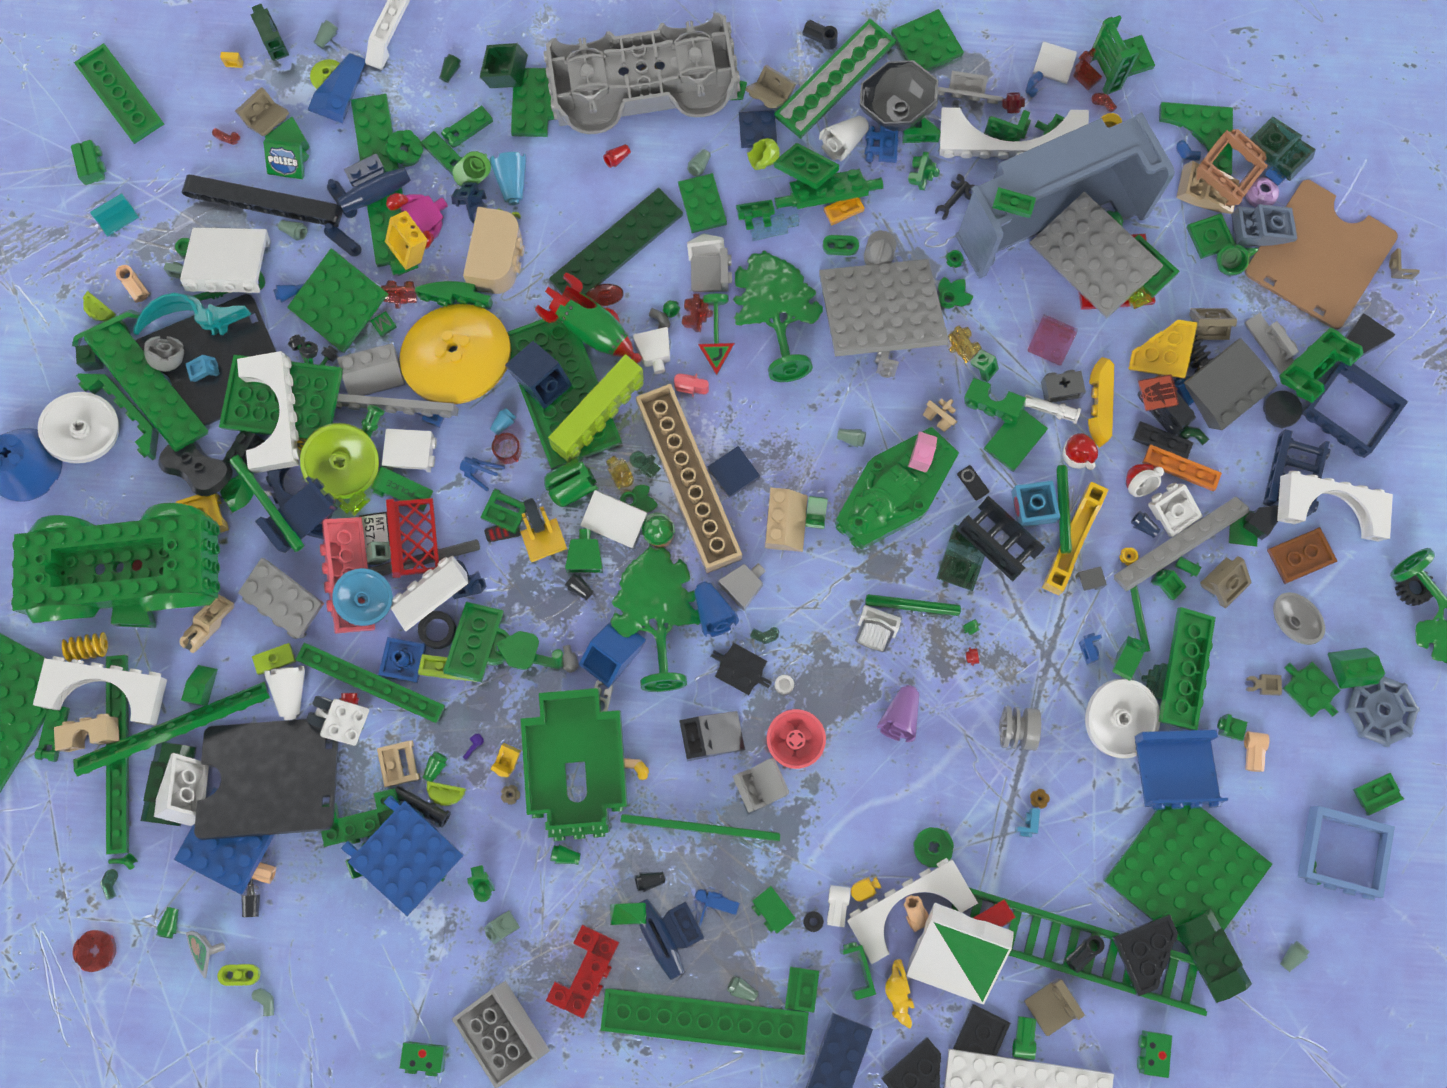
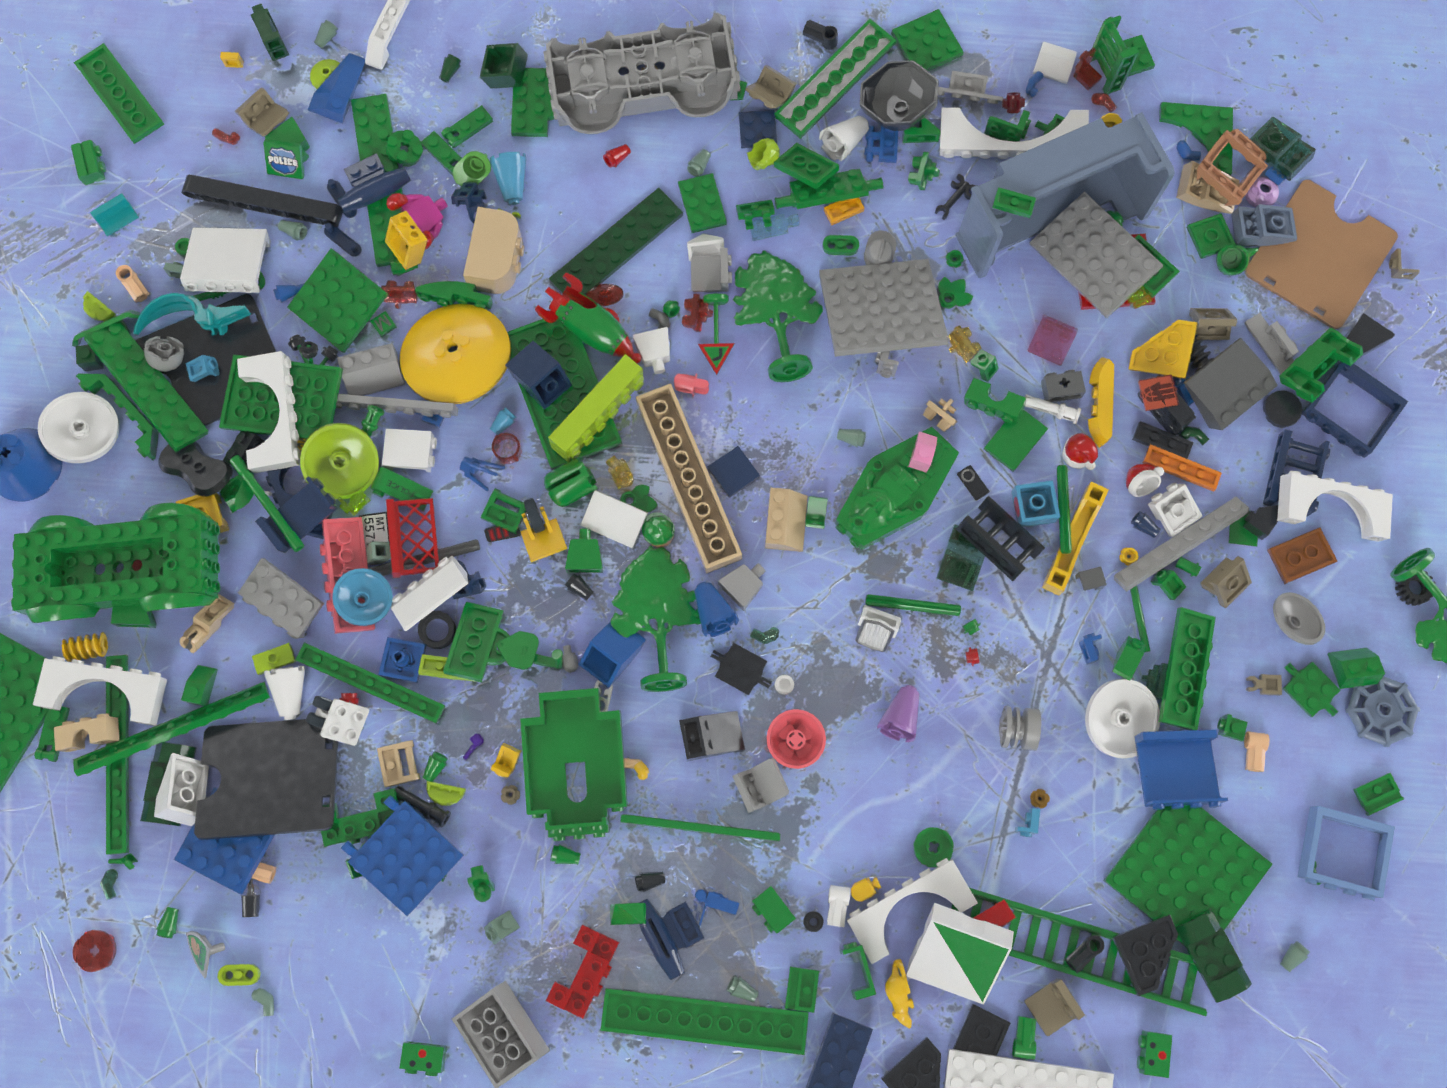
clear green hips [629,451,661,479] -> none
light nougat piece [903,895,929,933] -> none

